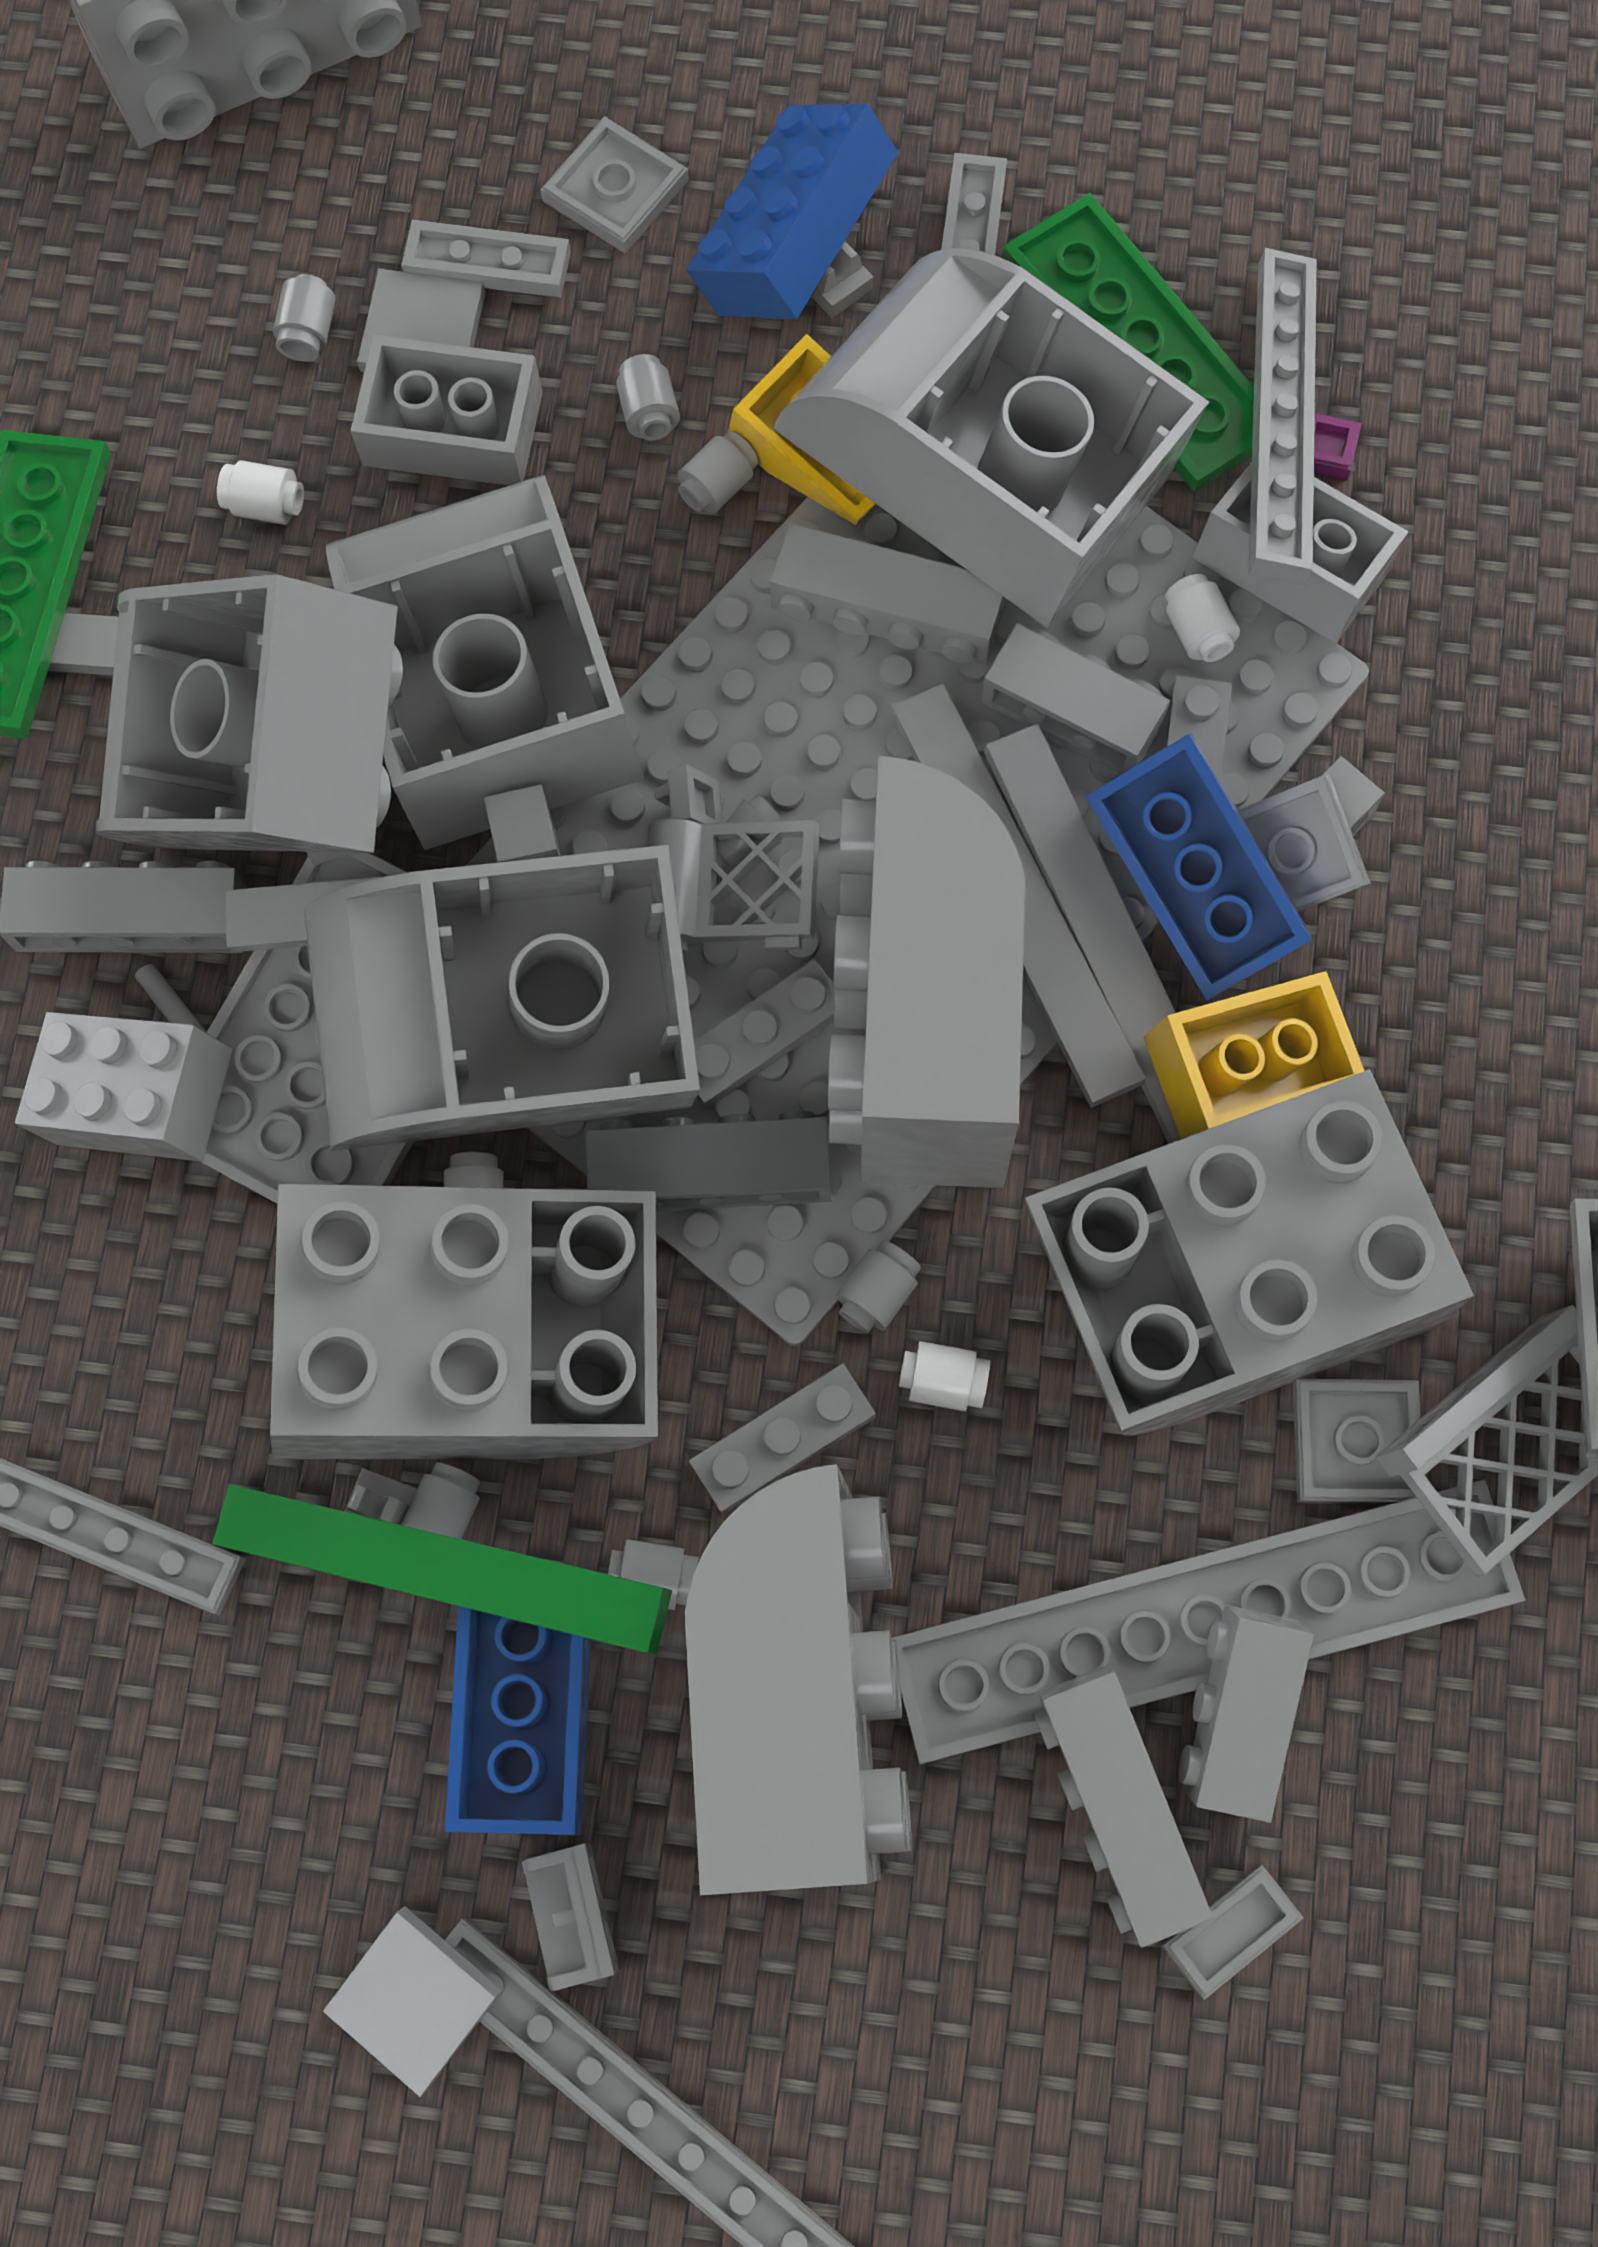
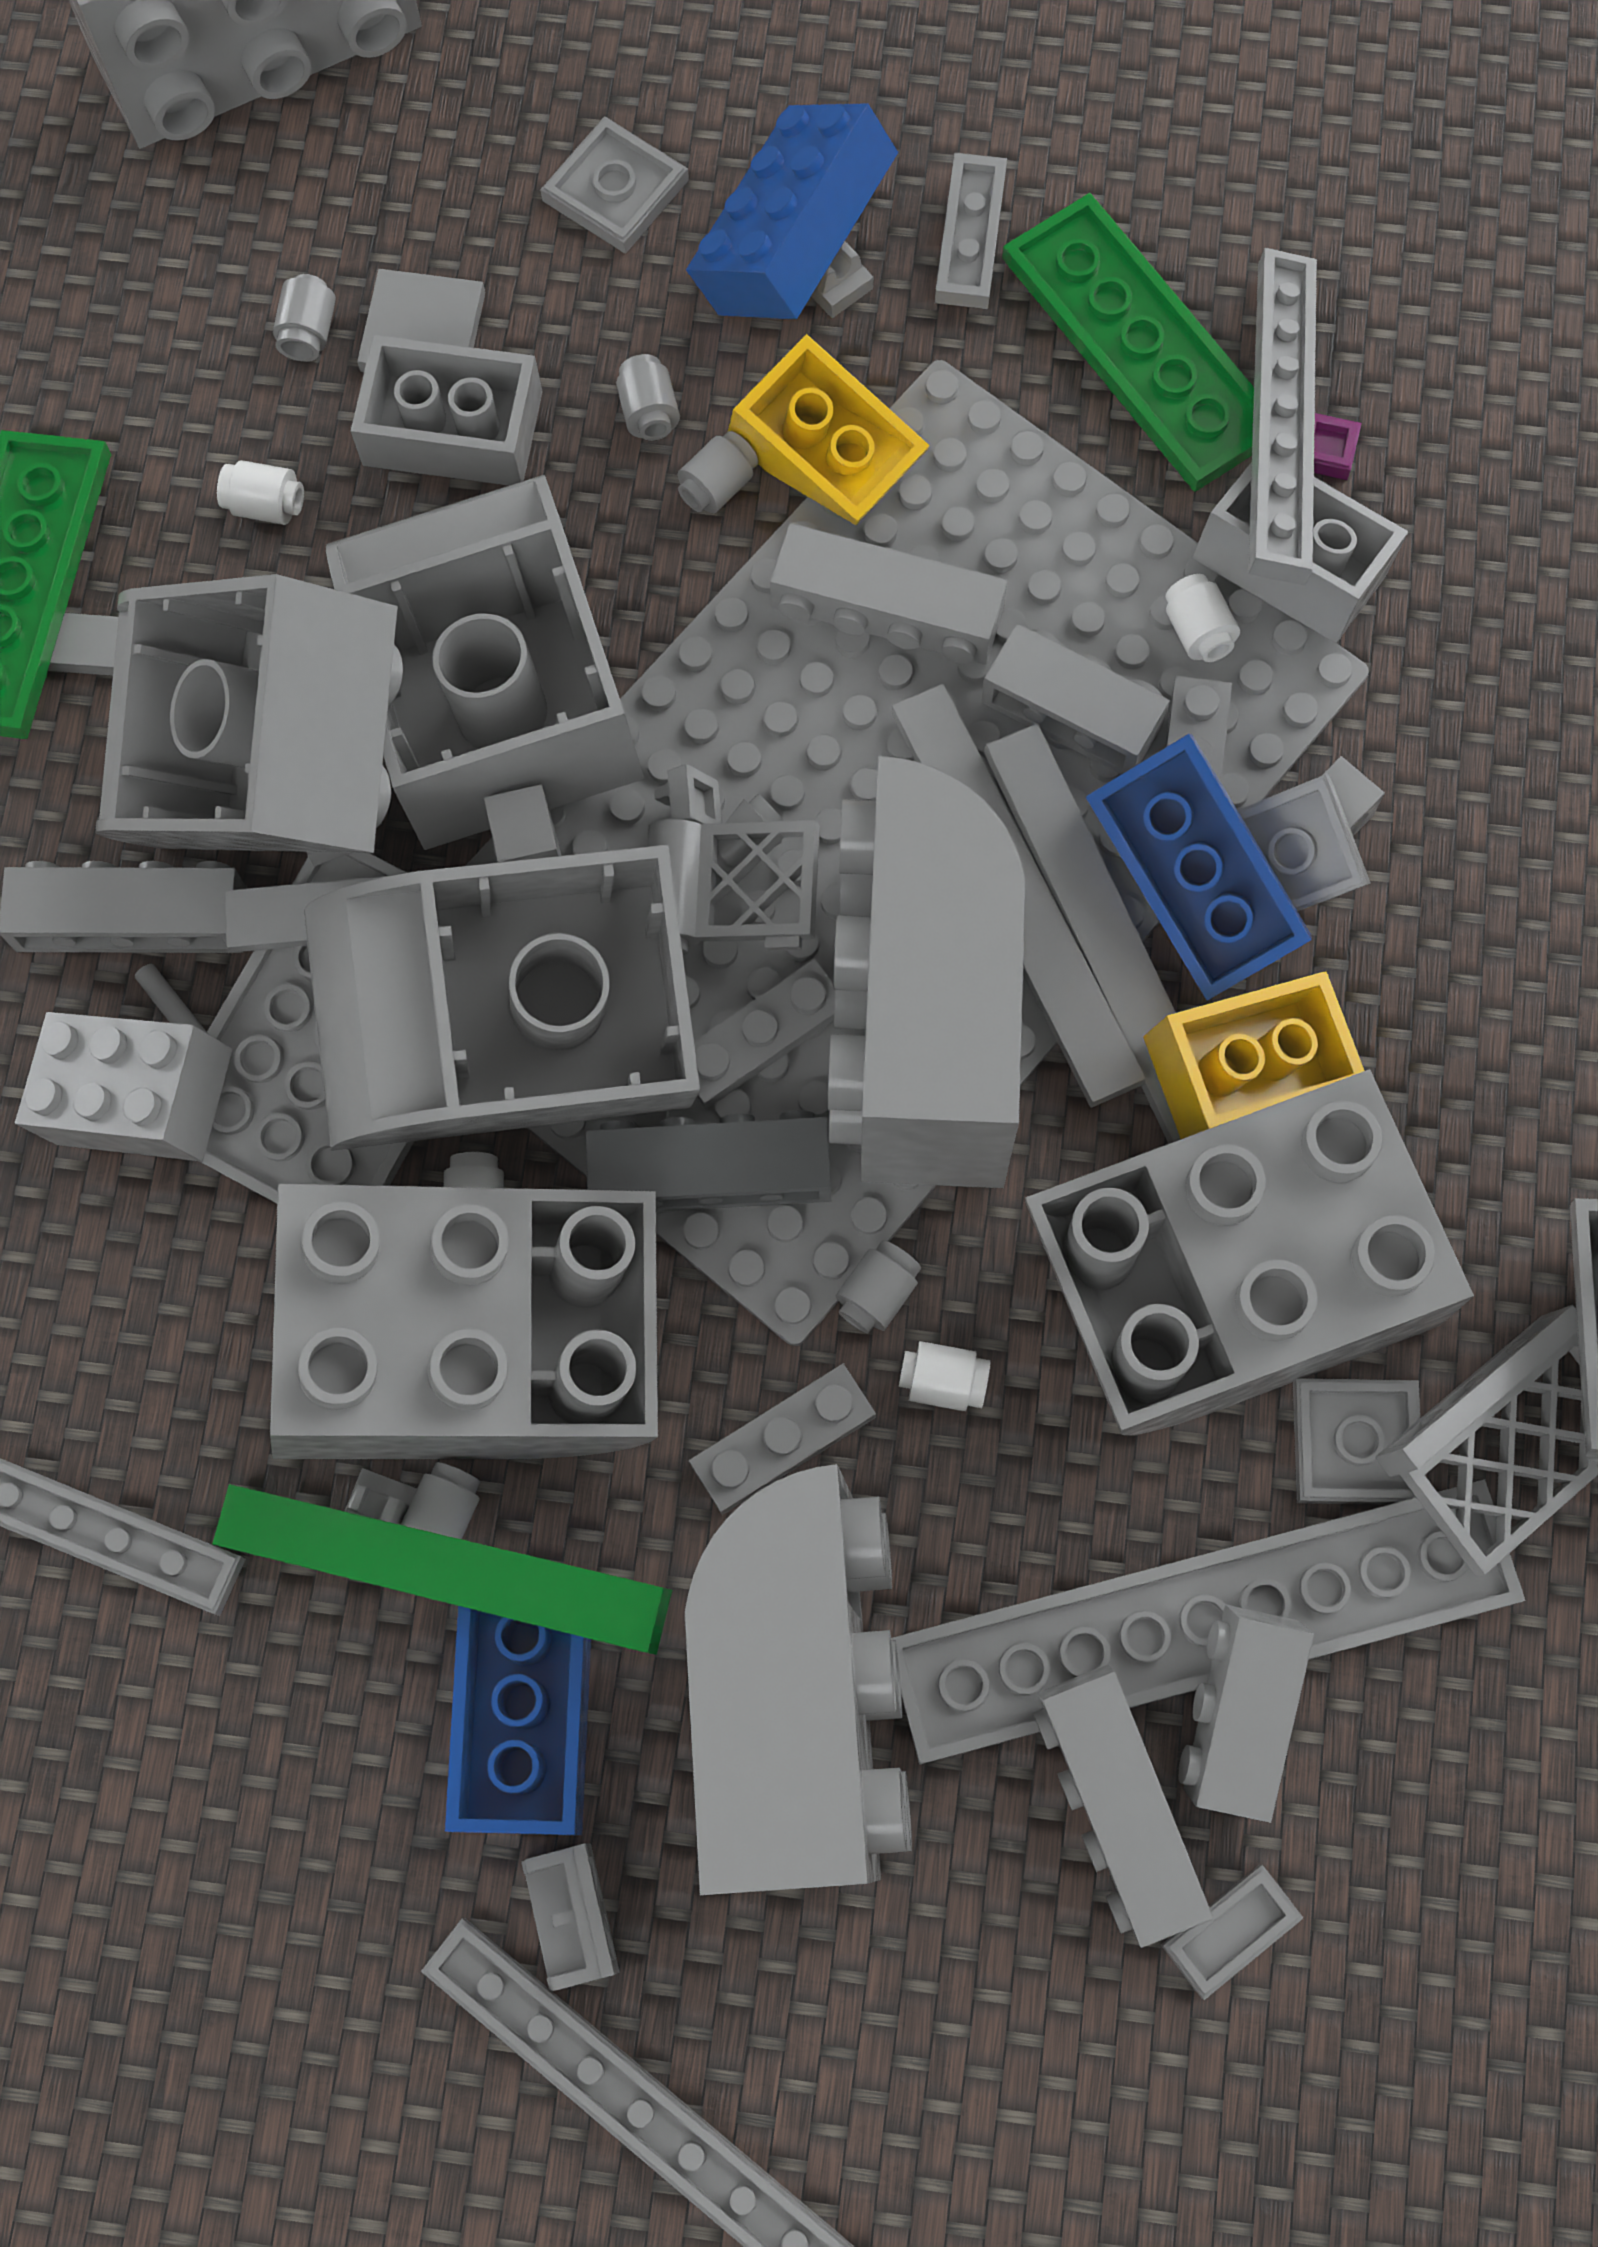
light grey tile [323,1906,502,2097] -> none
light grey plate [401,219,571,298] -> none
light grey brick [608,1539,699,1610] -> none
light grey brick [773,248,1209,628] -> none

